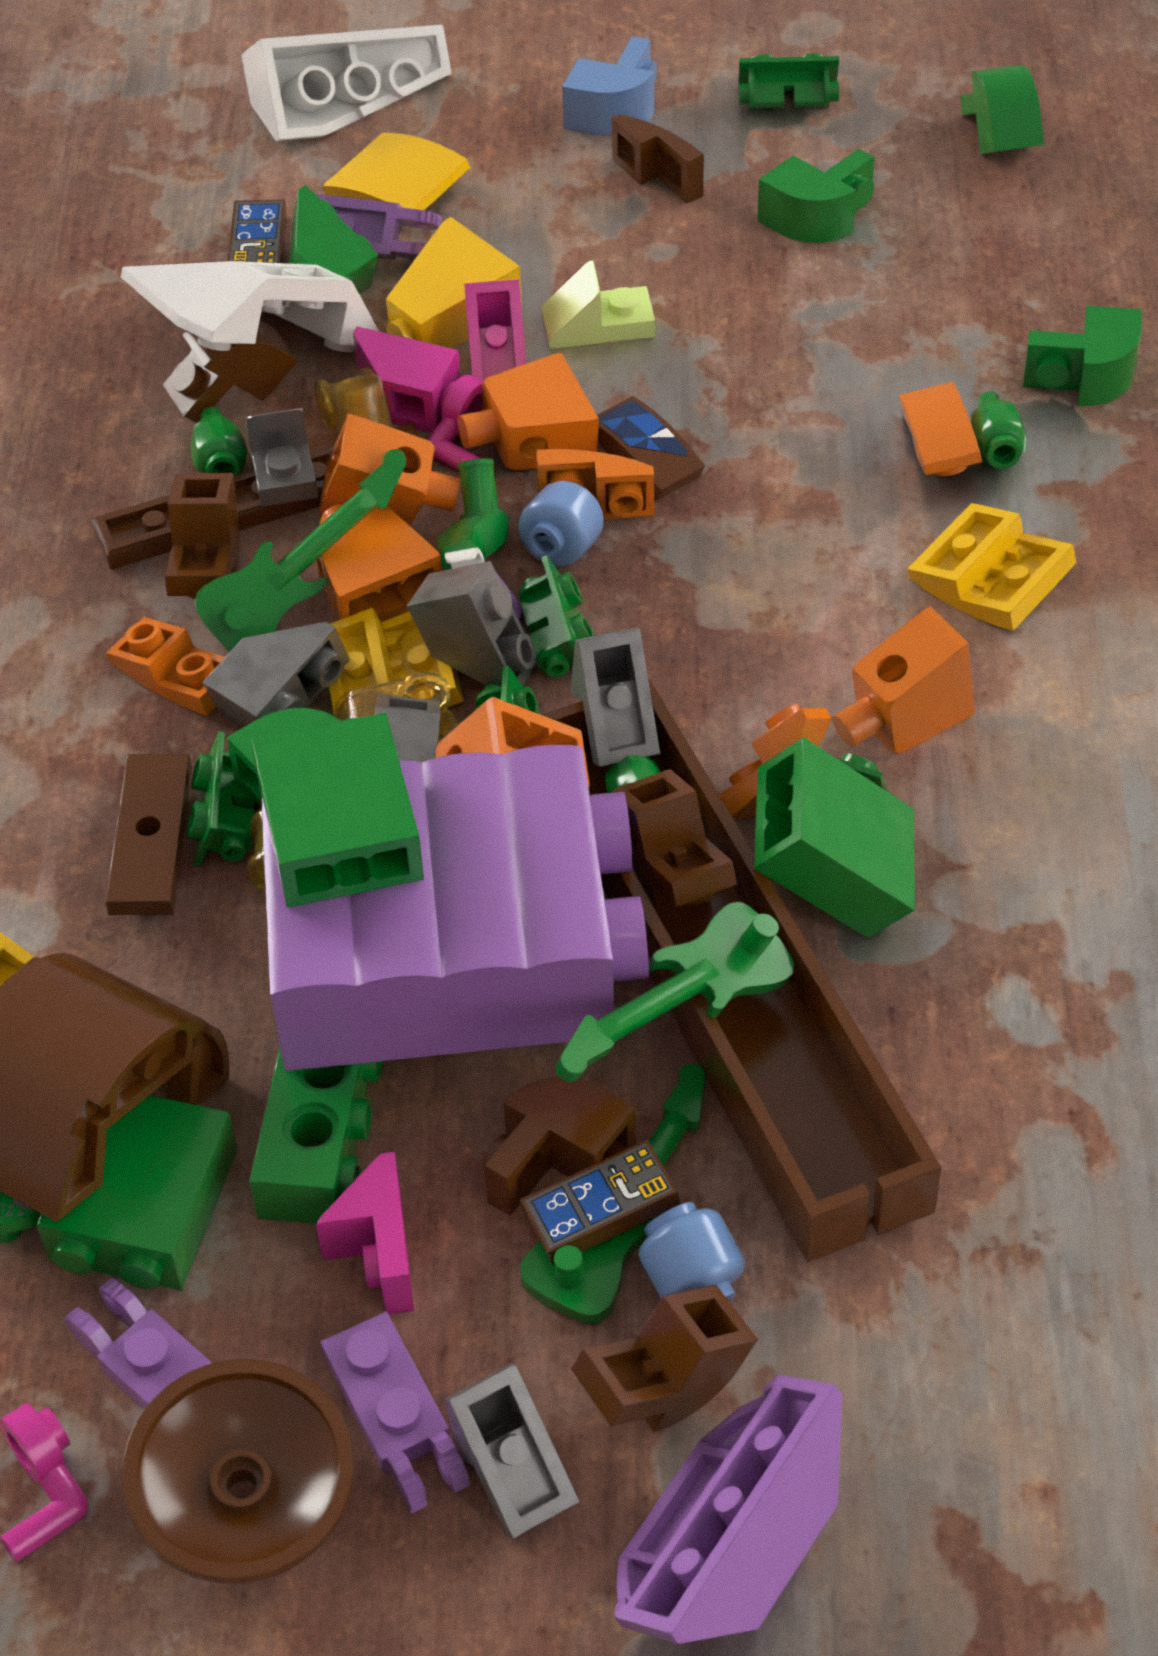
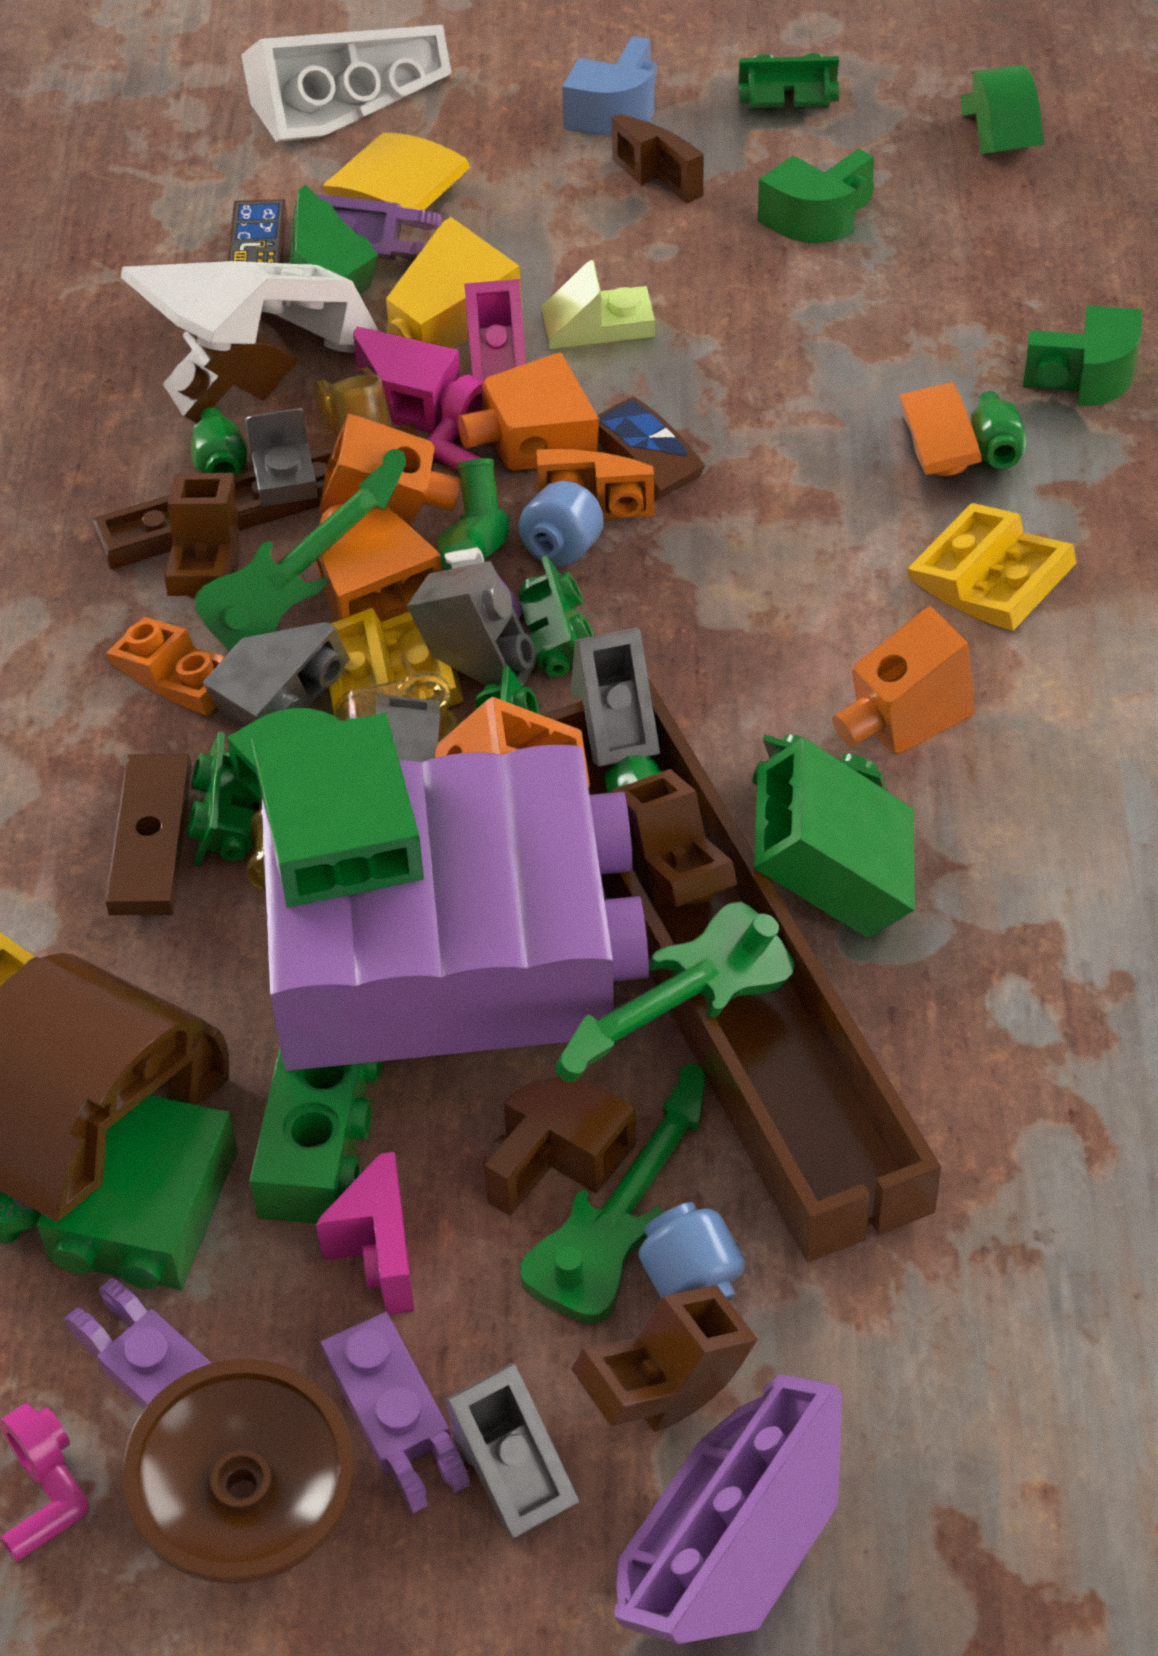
tile [520,1140,681,1266] -> none
orange slope [719,704,832,819] -> none

